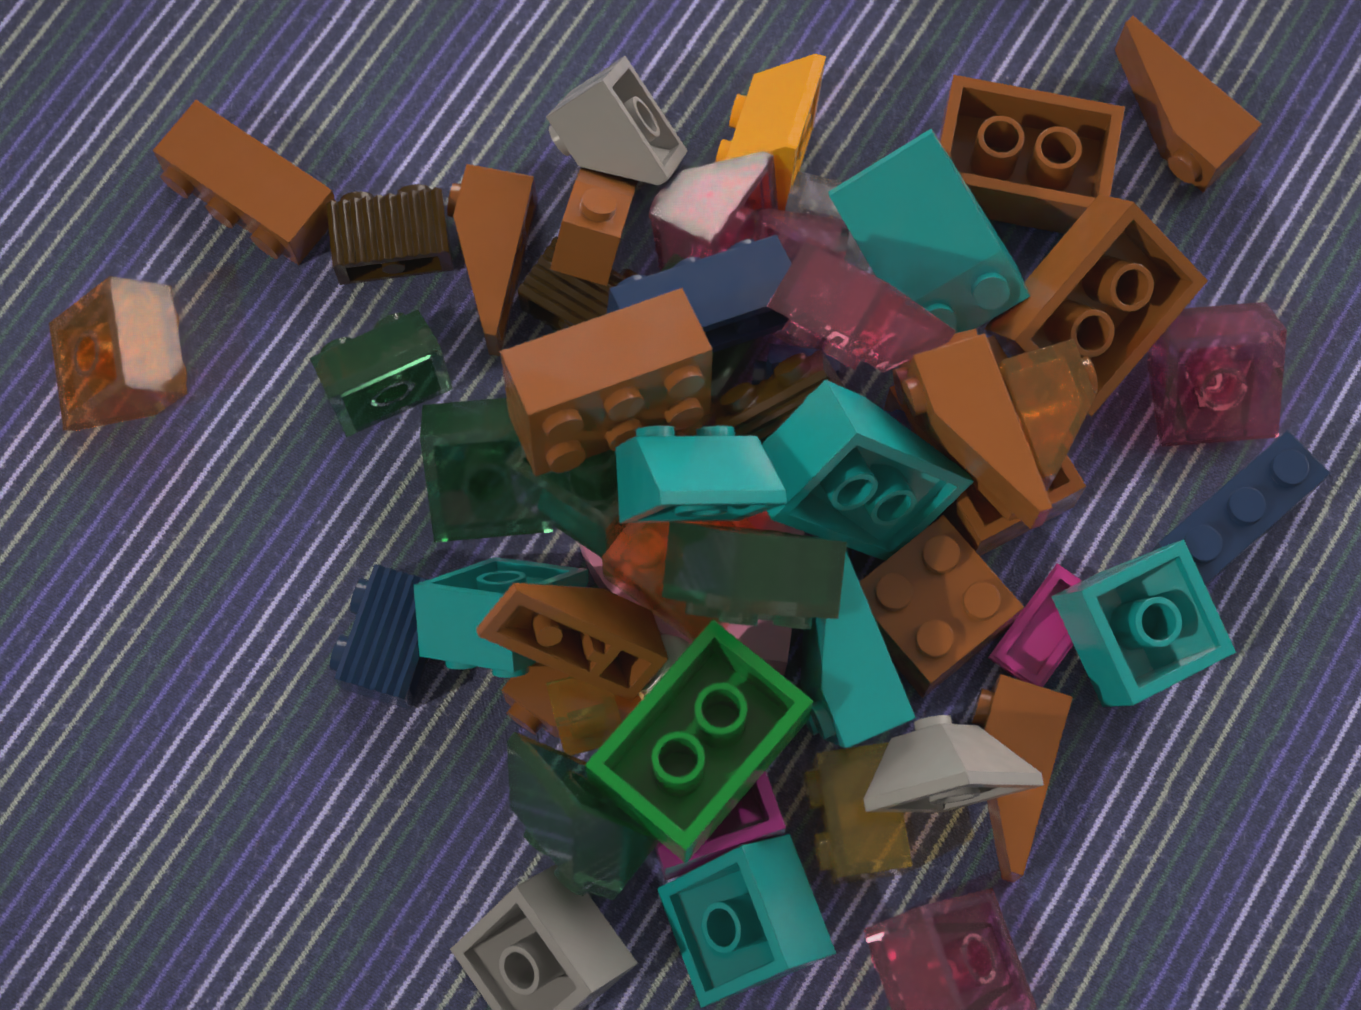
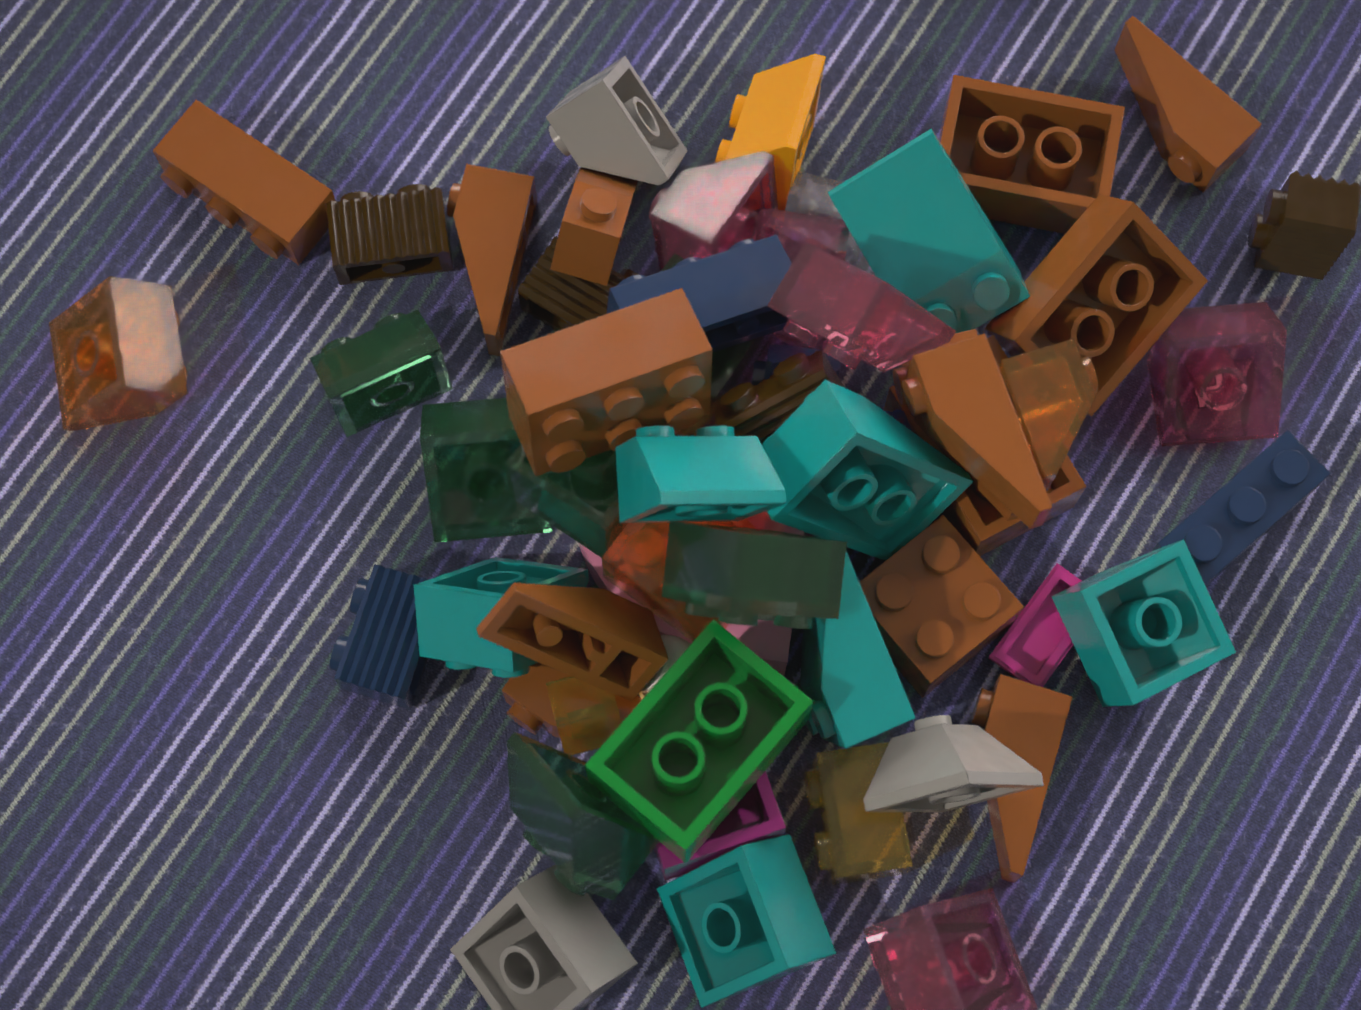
none -> dark brown brick [1248,170,1361,280]

